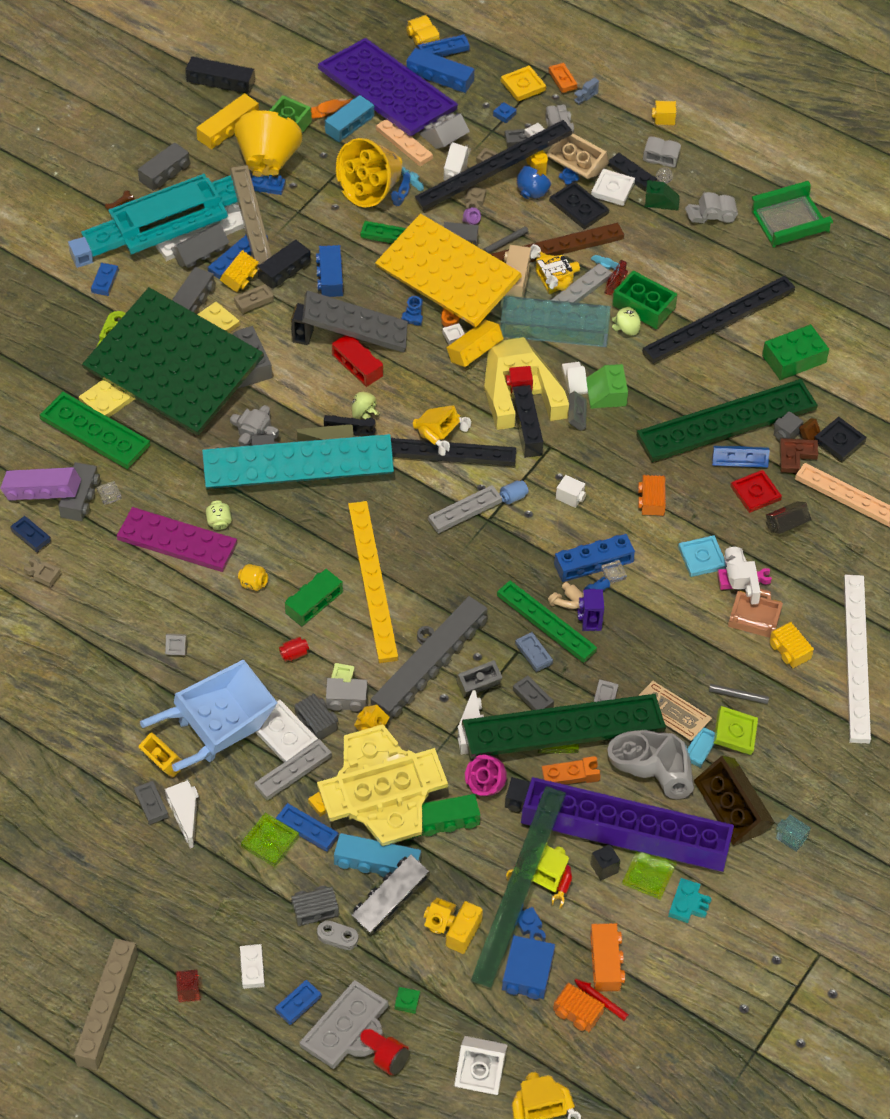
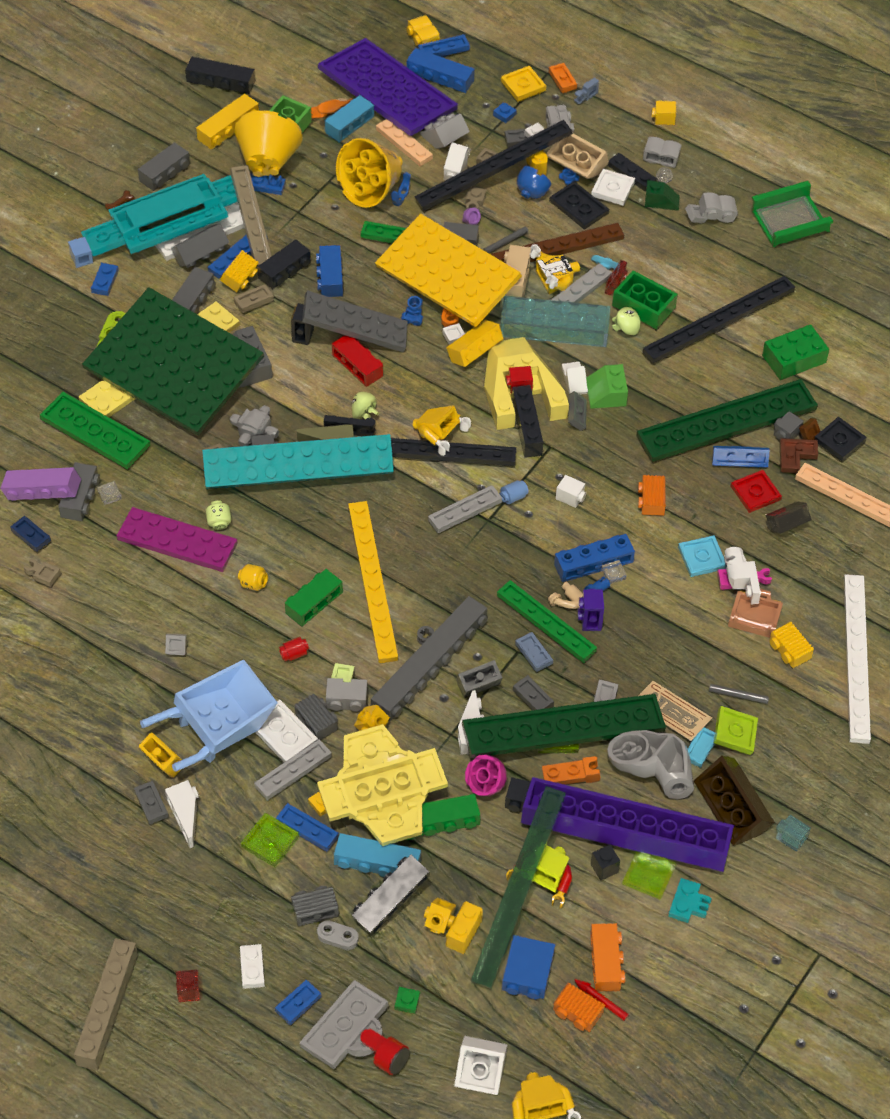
medium azure piece [402,167,424,191] -> none
blue plate [514,907,546,942] -> none

